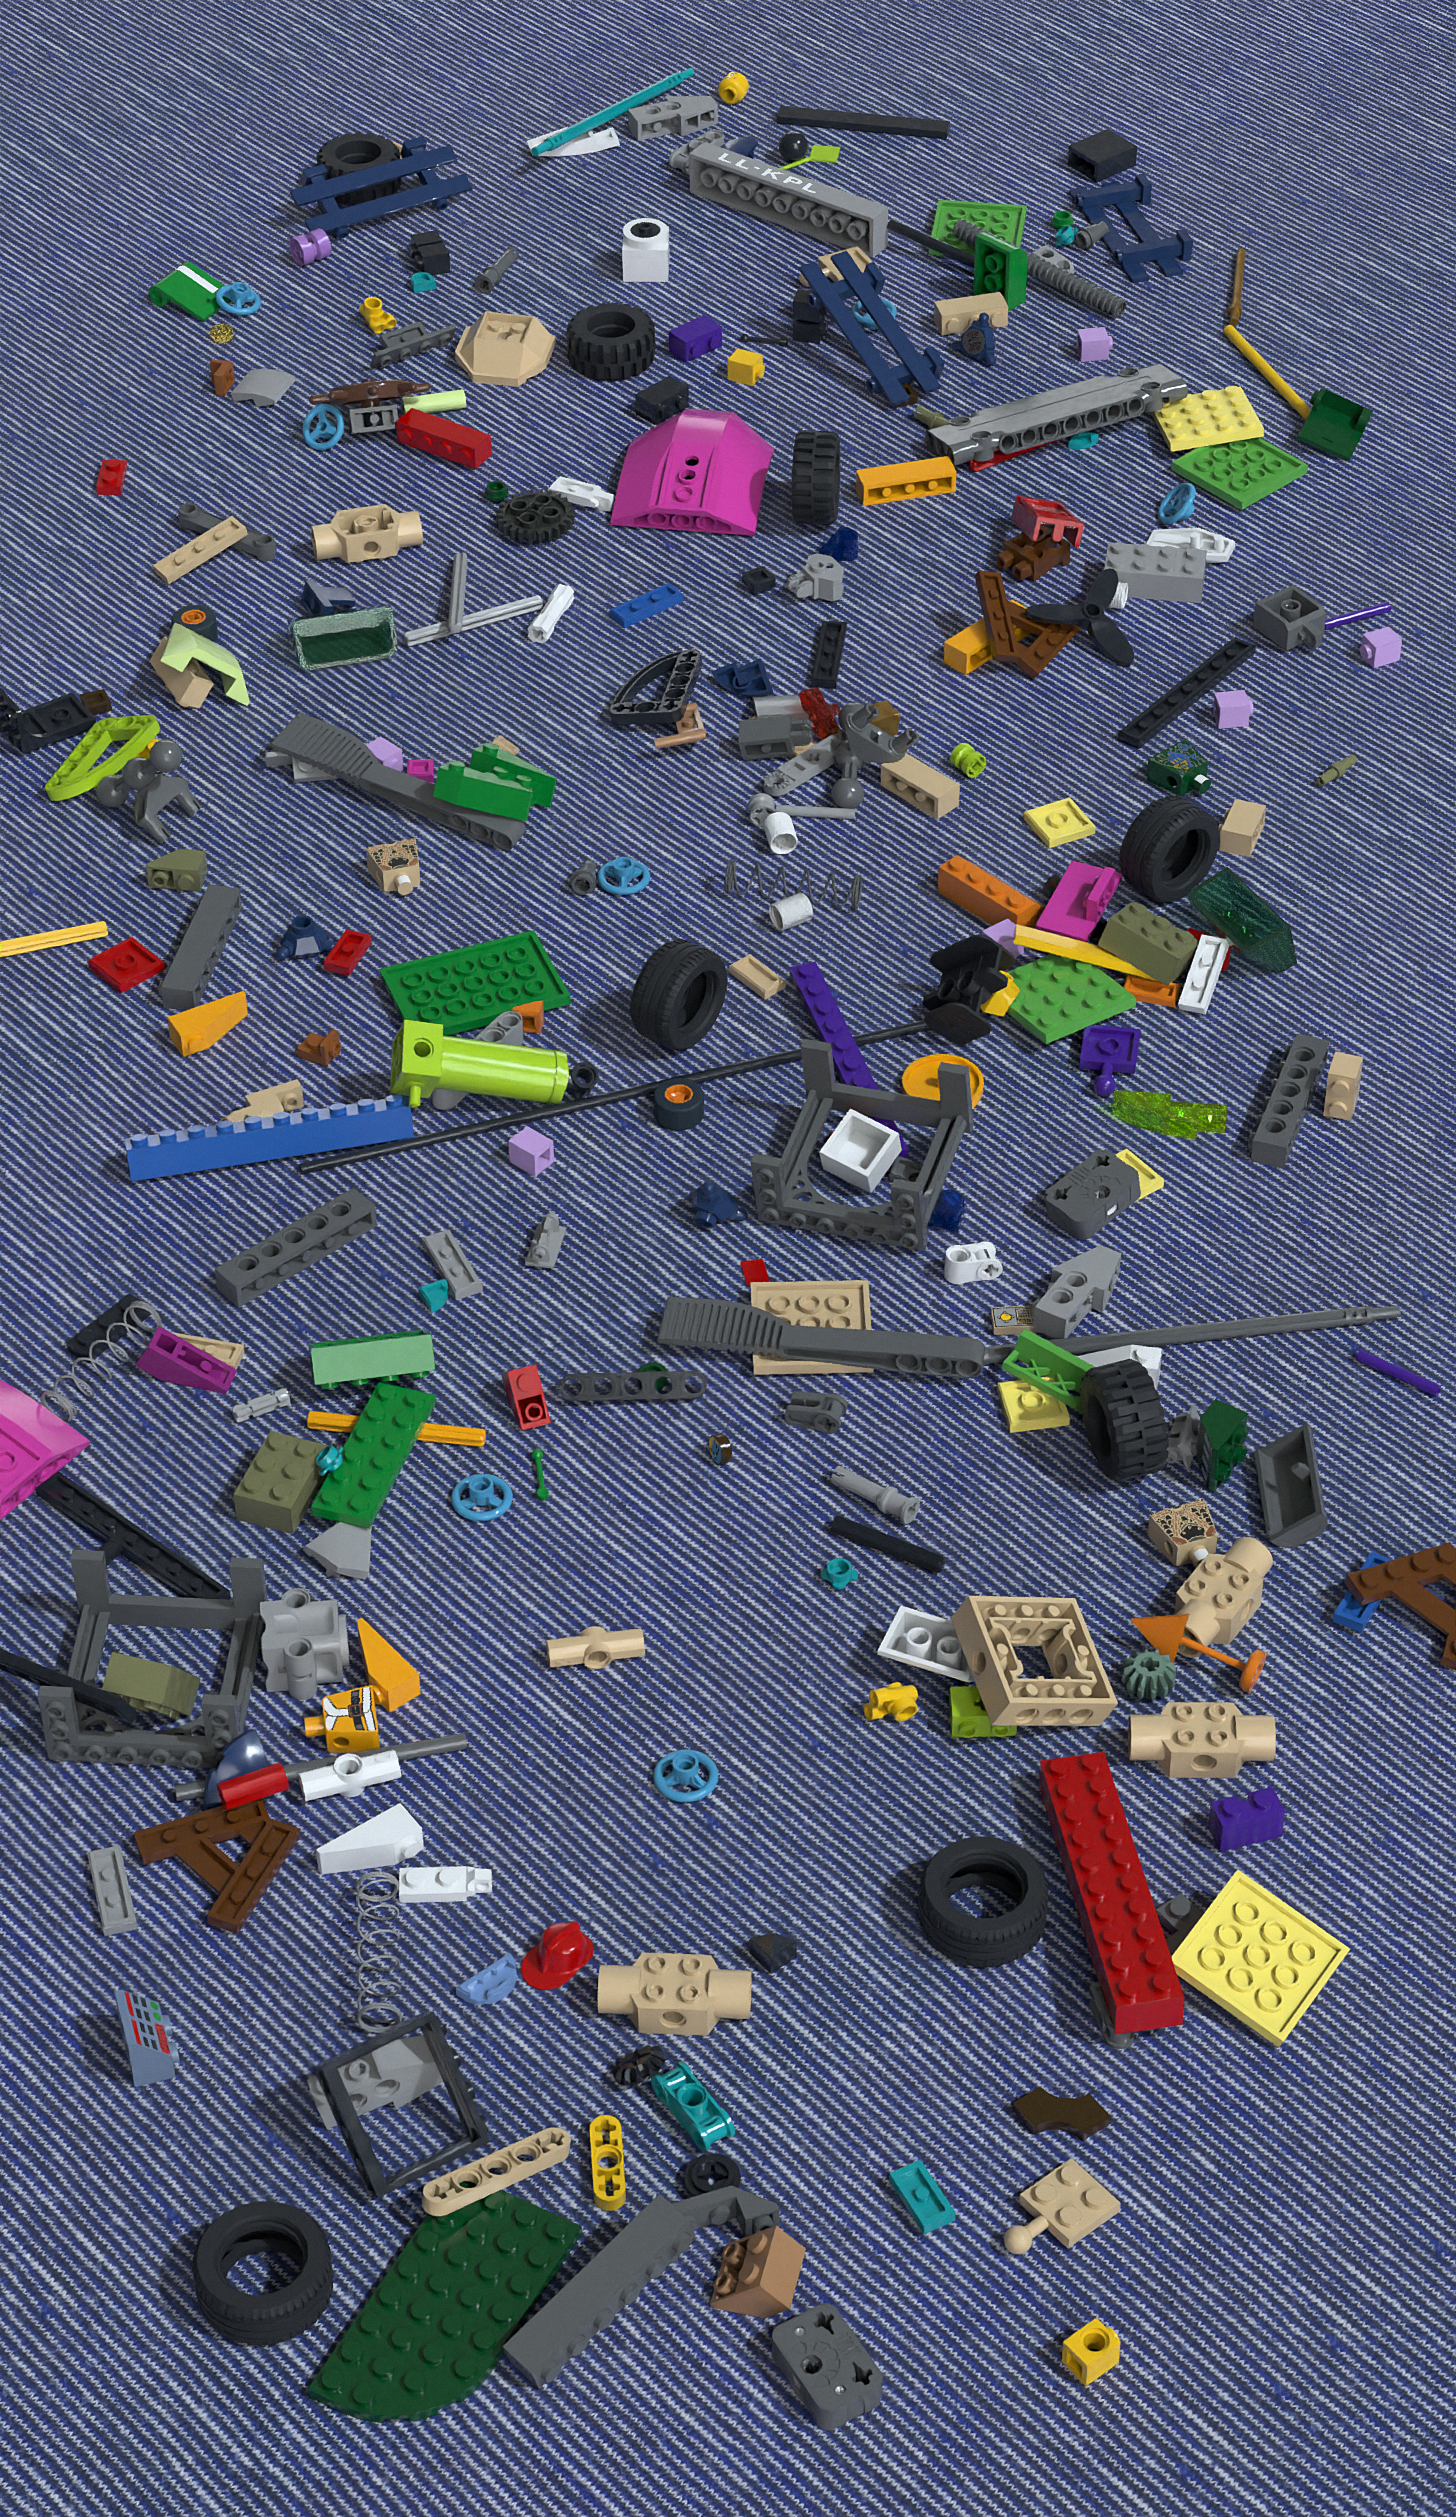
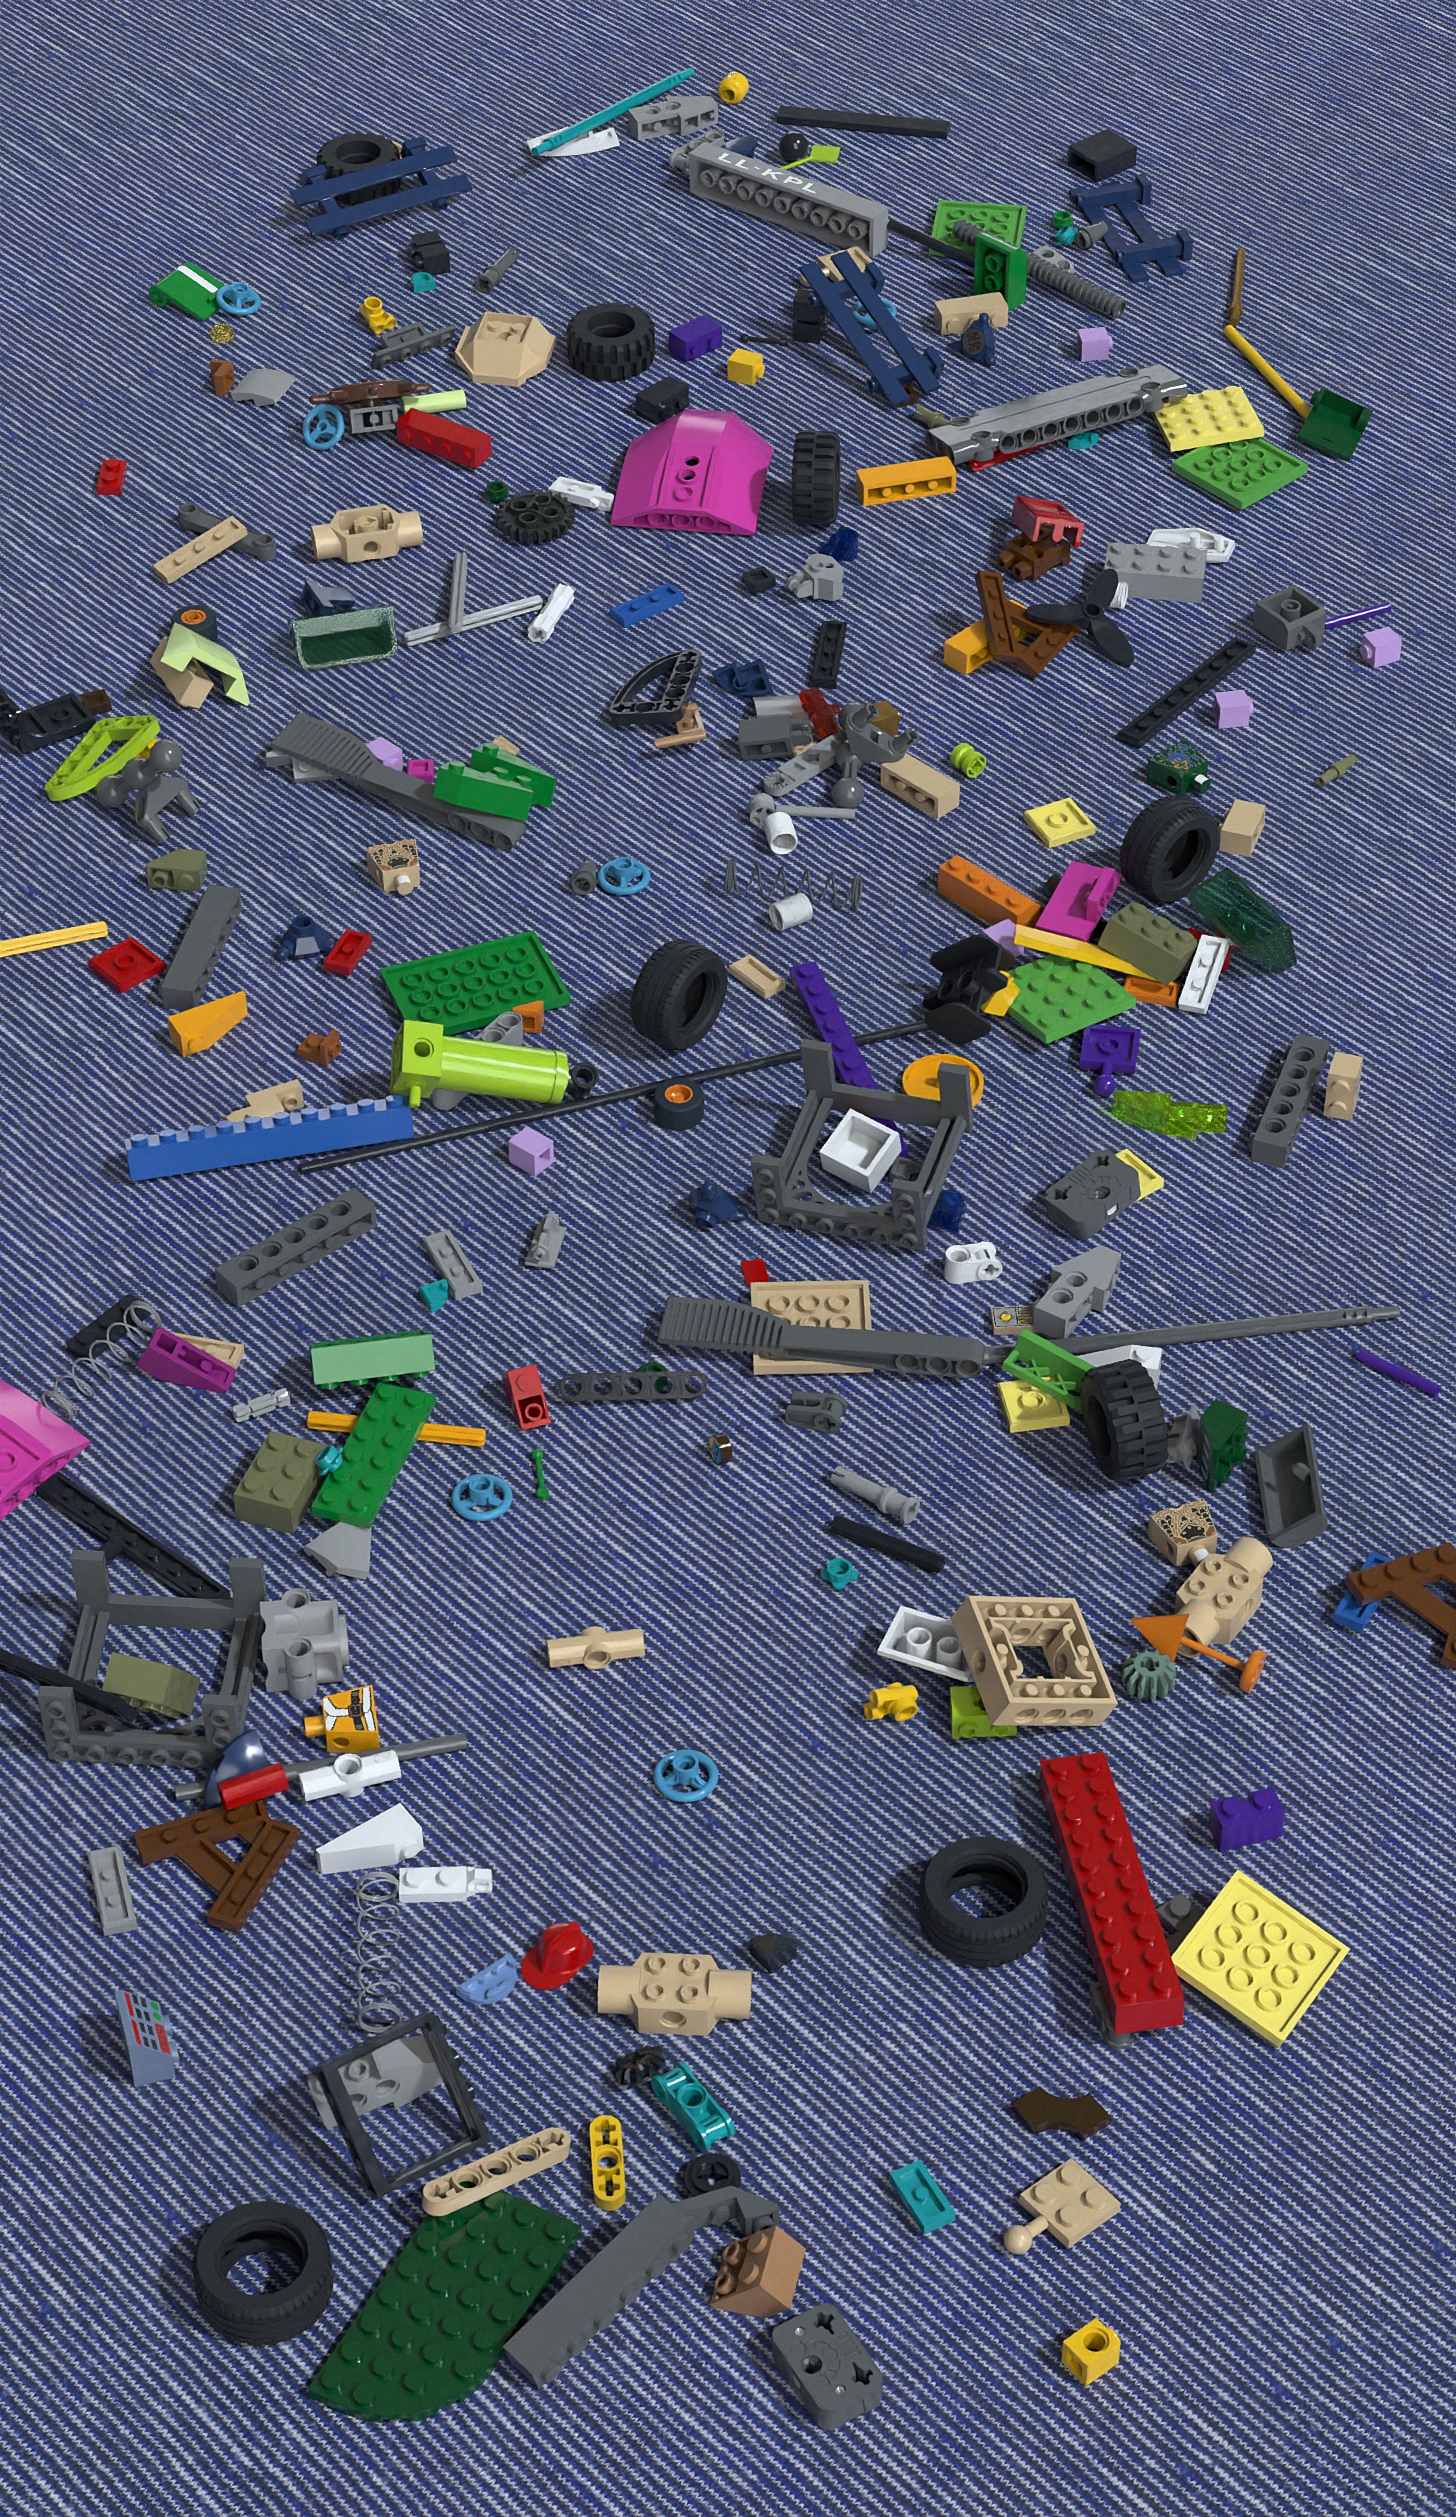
medium lavender wheel [289,228,331,266] -> none
light orange slope [357,1617,421,1713] -> none
white piece [622,218,670,282] -> none
tan brick [1128,1702,1276,1778] -> none
dark azure piece [1158,483,1196,525] -> none

